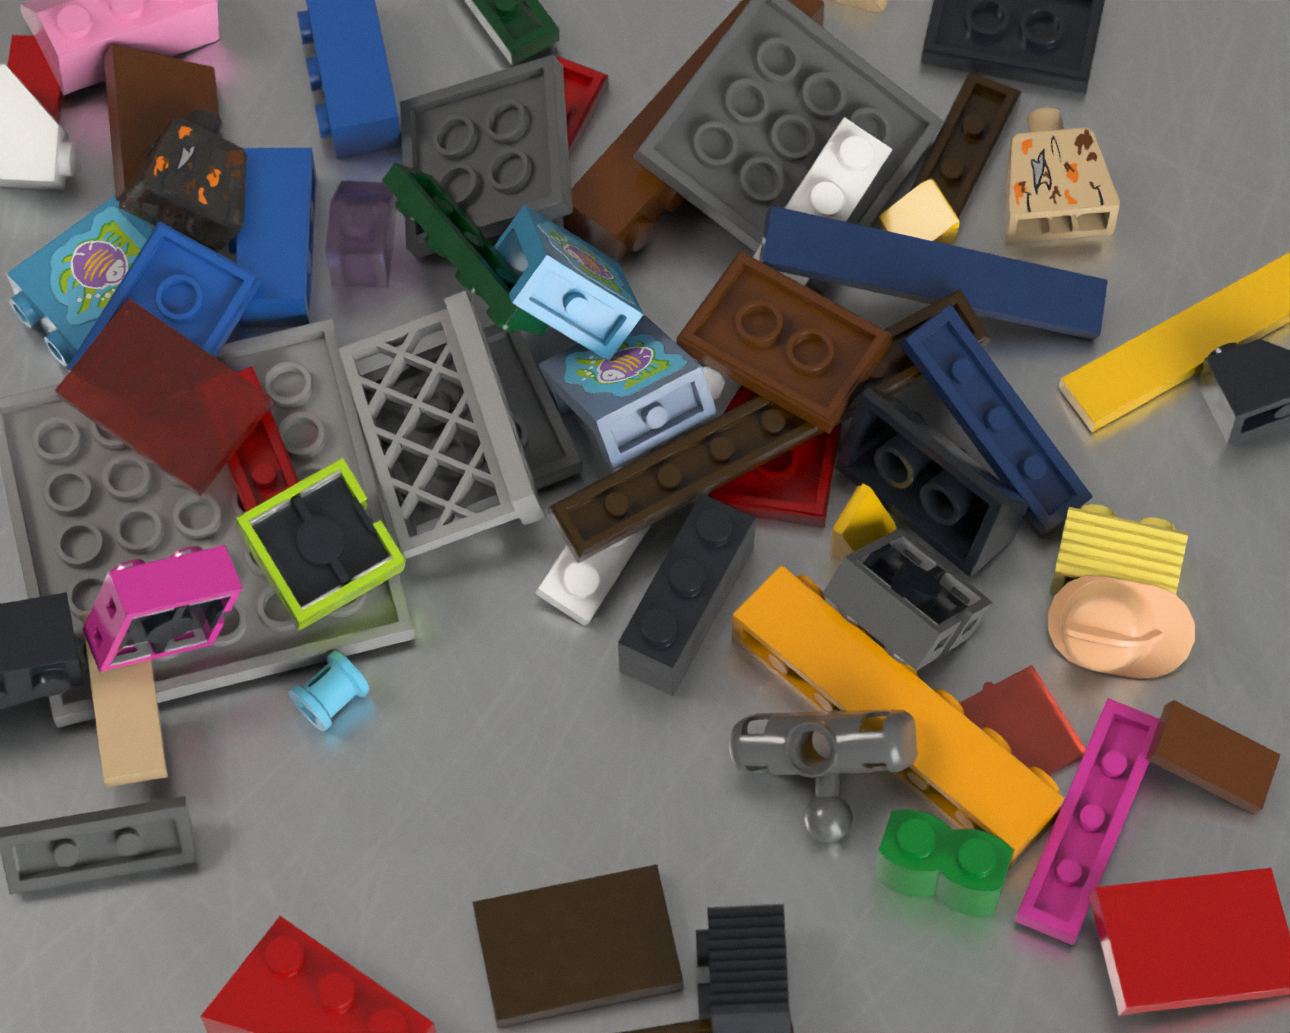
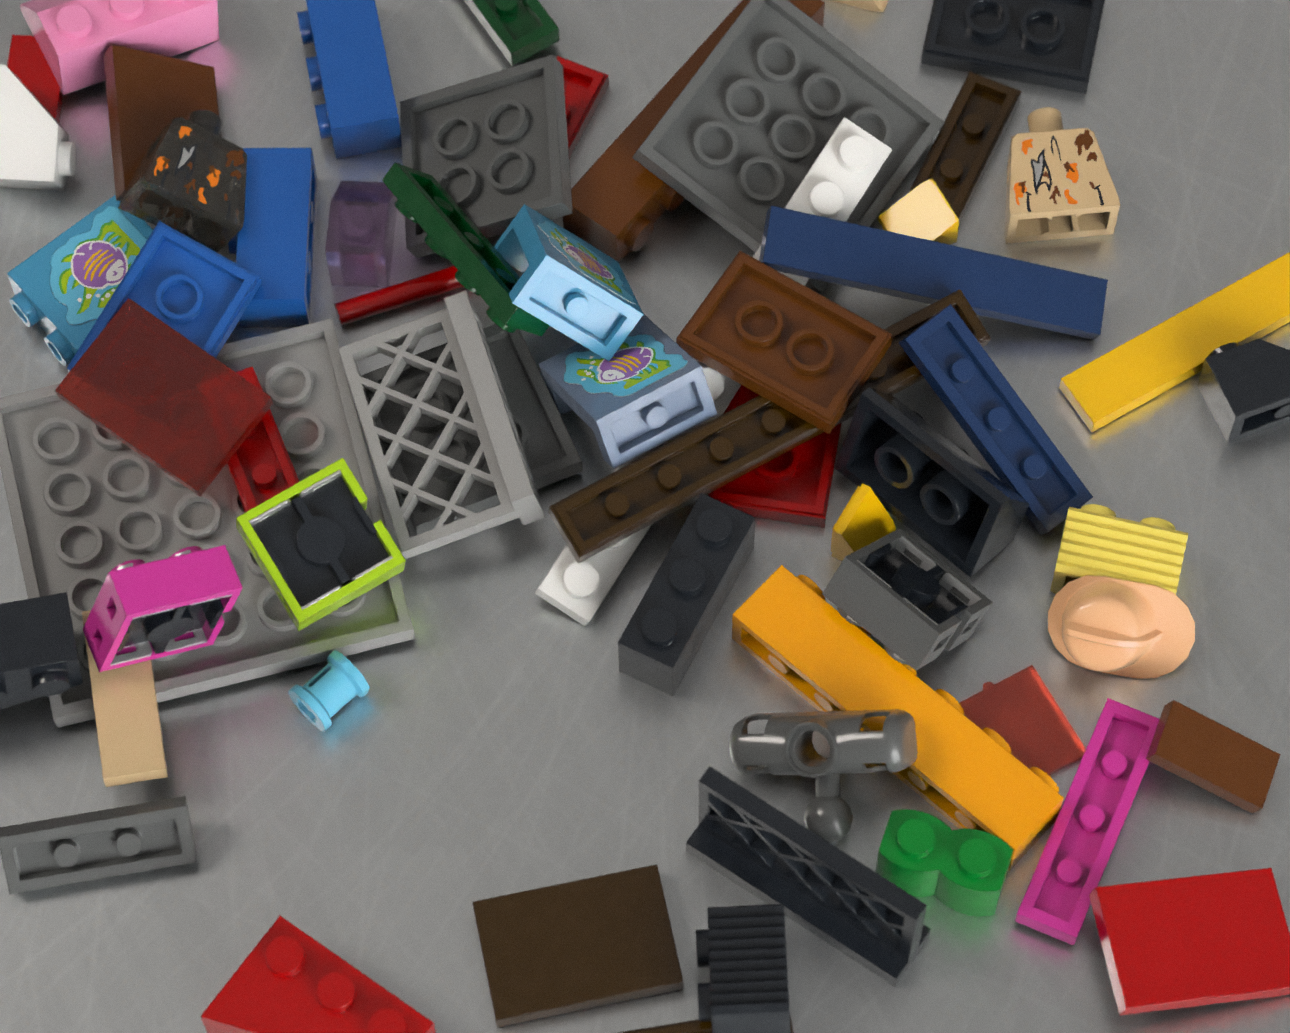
none -> red bar [334,266,464,326]
none -> black fence [686,766,931,987]

